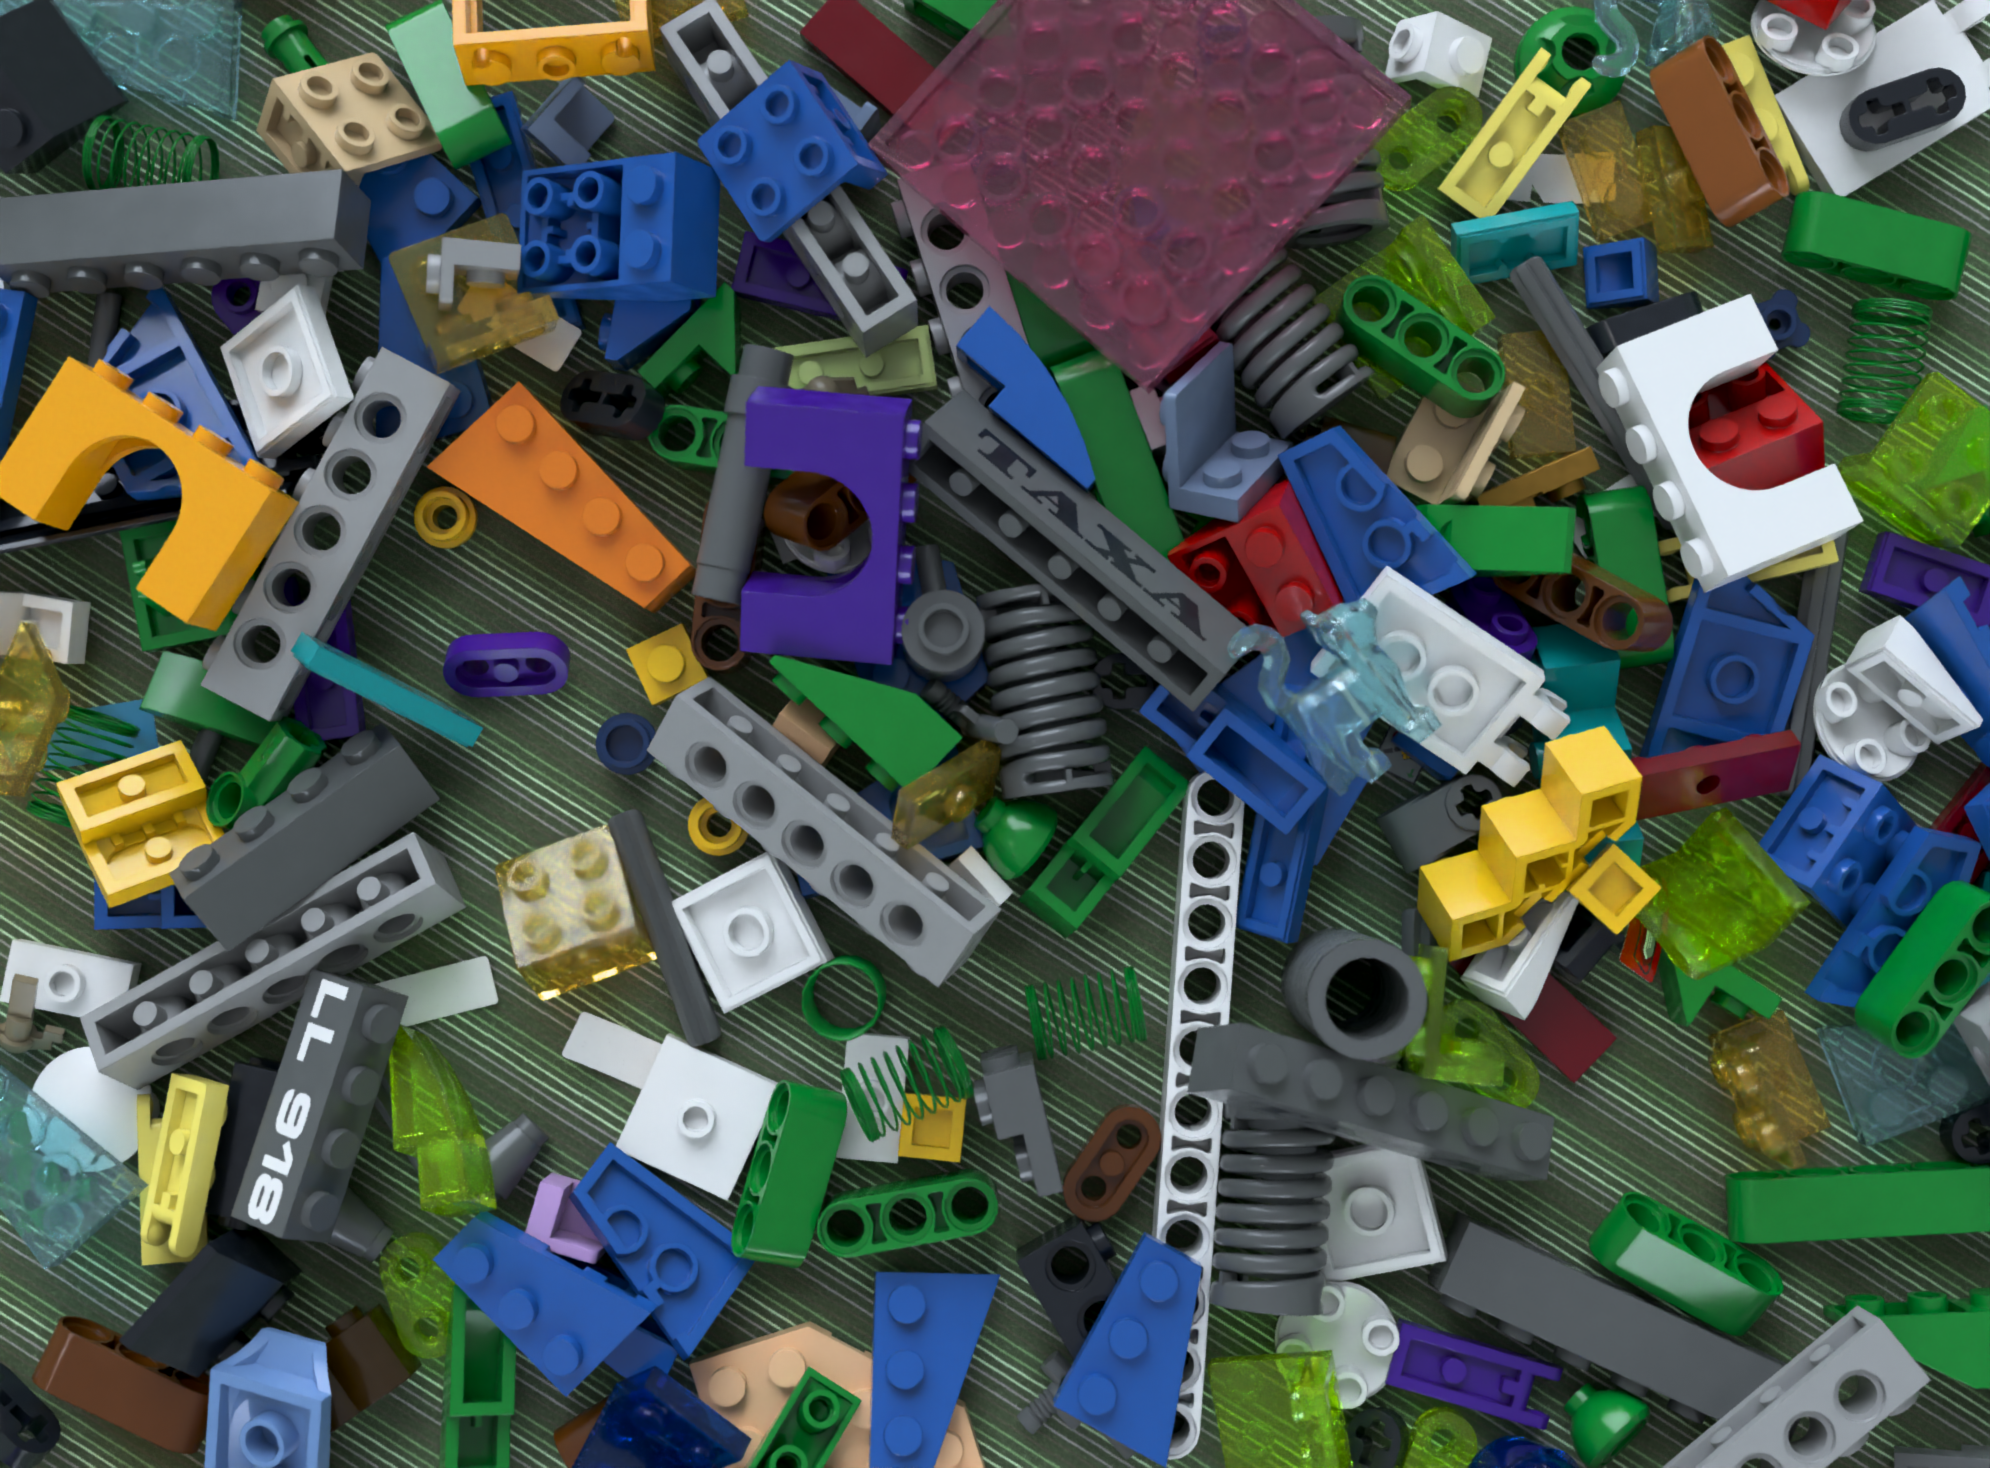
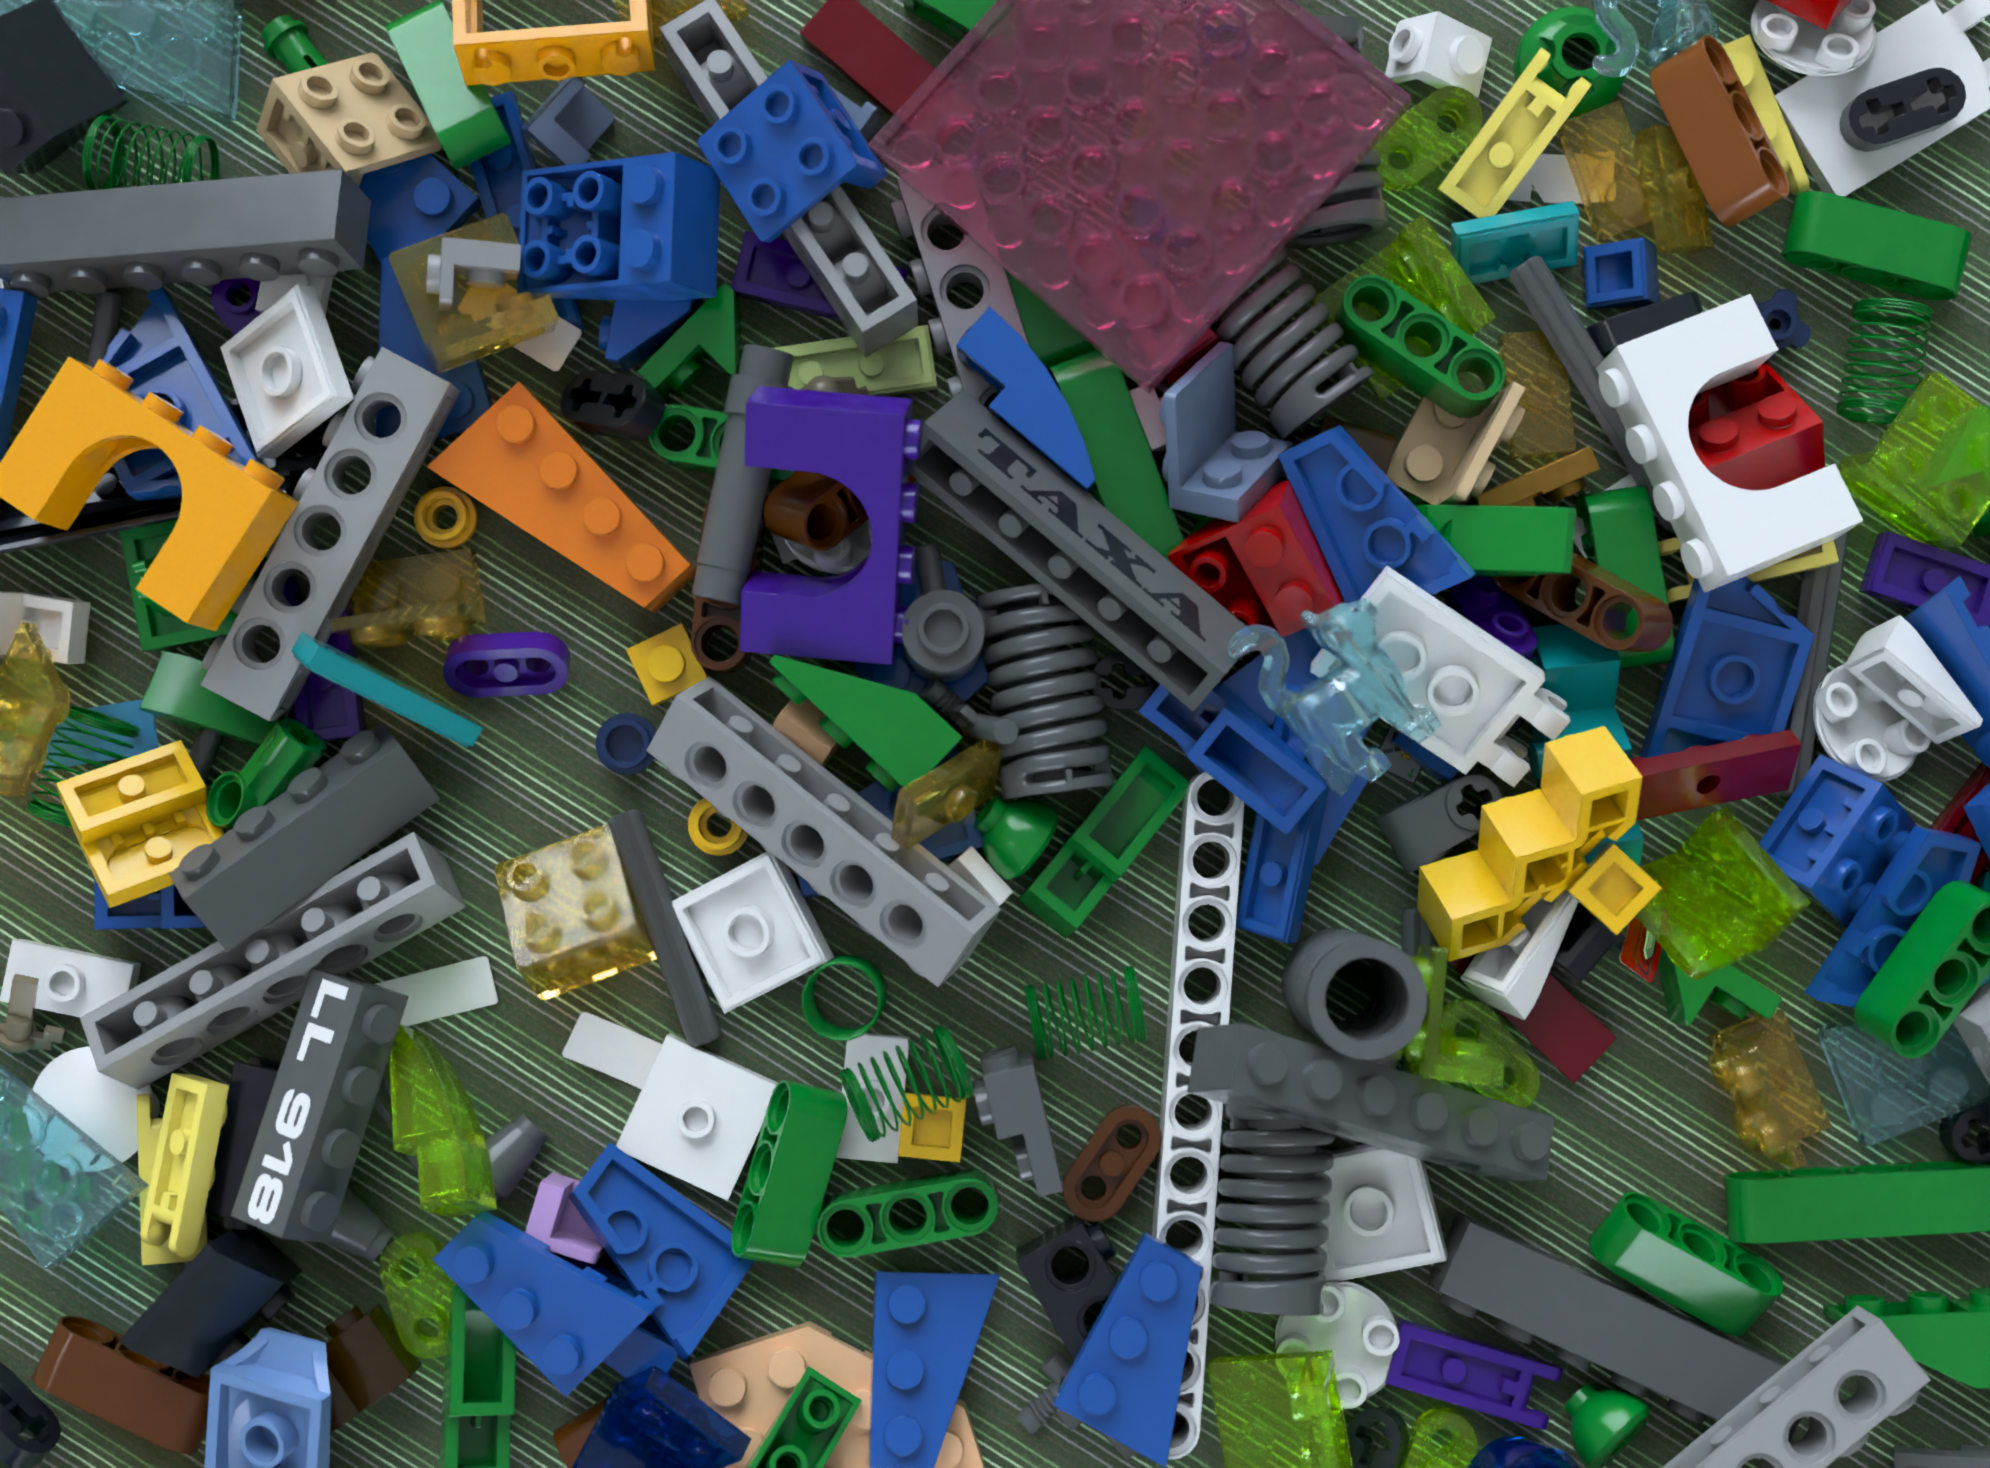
none -> clear yellow bracket [330,548,486,649]

